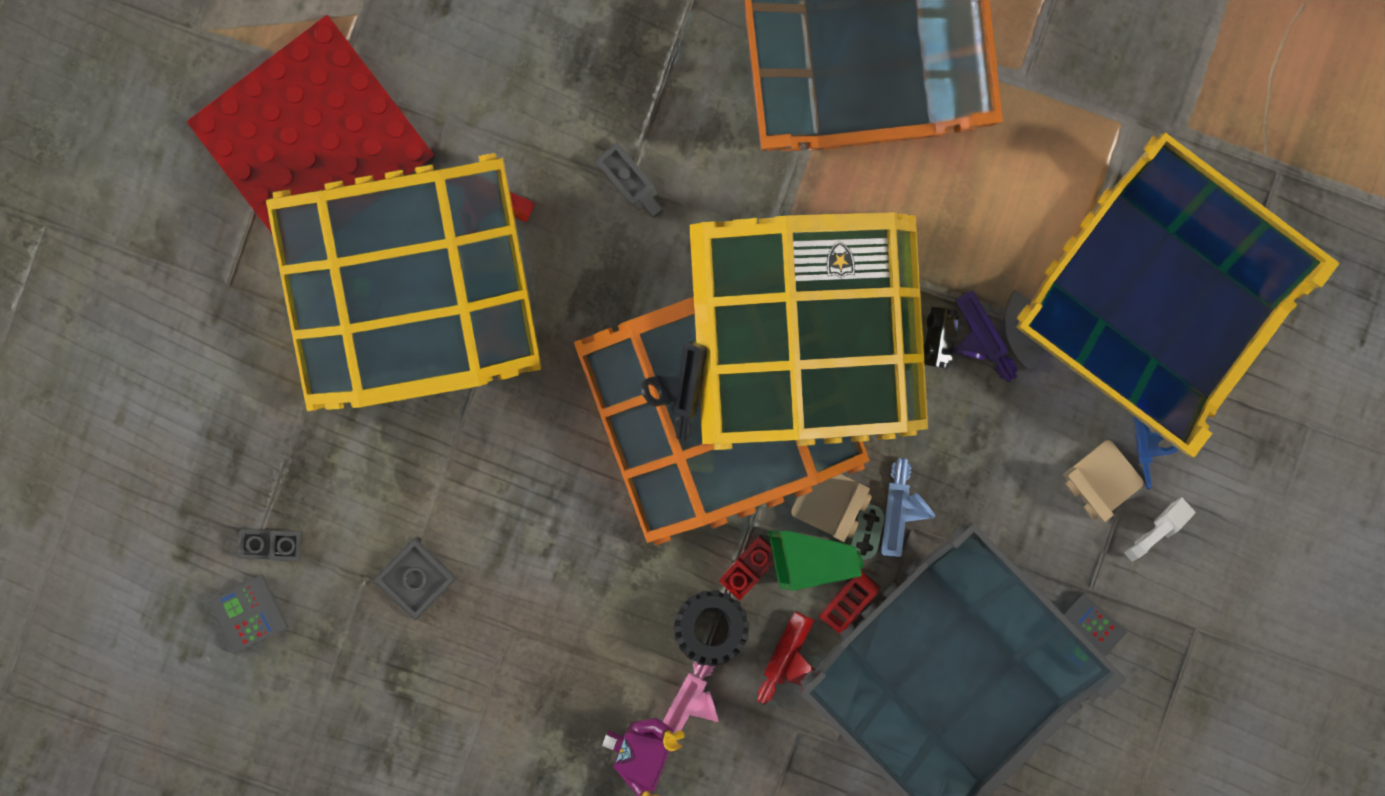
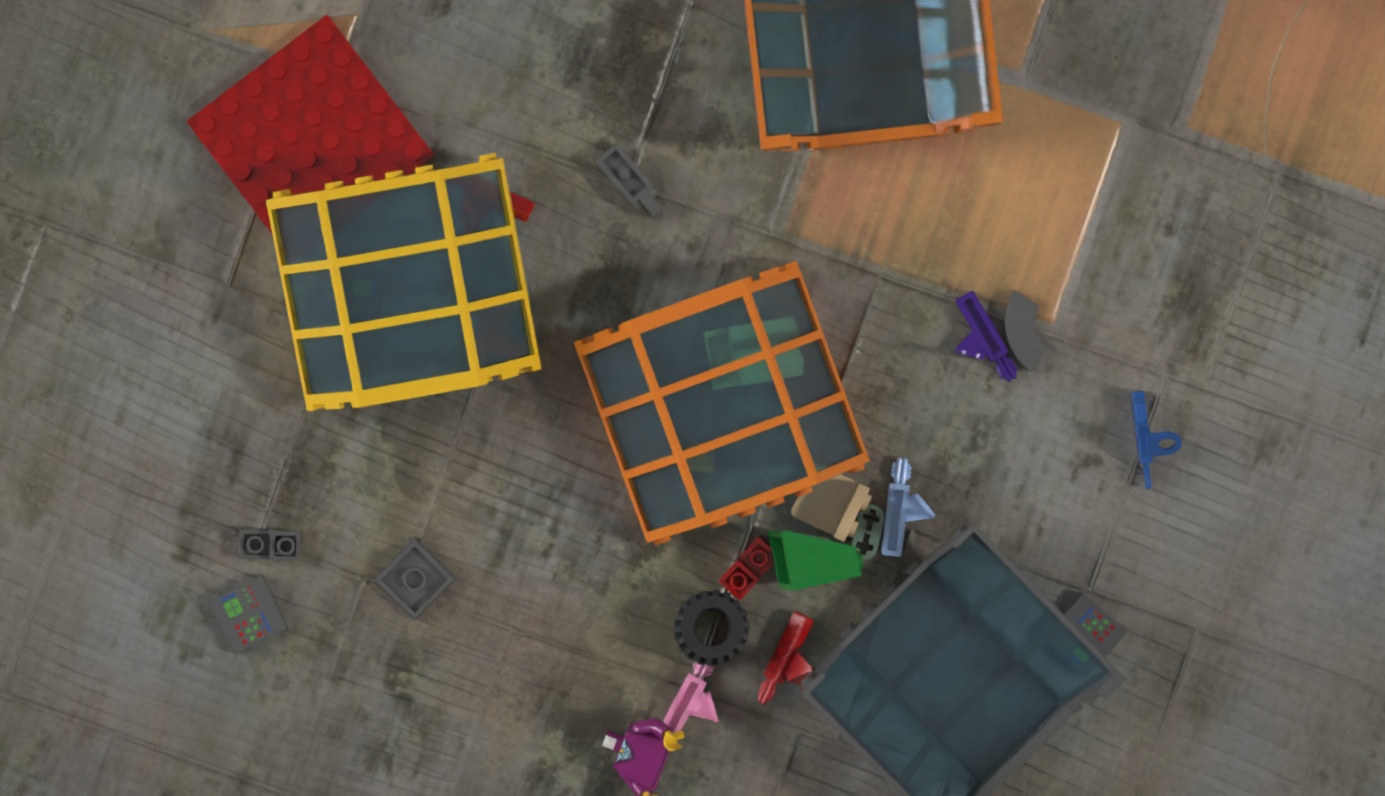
black piece [641,341,707,441] -> none
window [689,212,928,450] -> none
red slope [819,571,880,634] -> none
black hinge [923,307,959,369] -> none
clear blue window [1016,132,1340,458] -> none
tan bracket [1063,440,1144,522] -> none
white piece [1124,498,1196,561] -> none

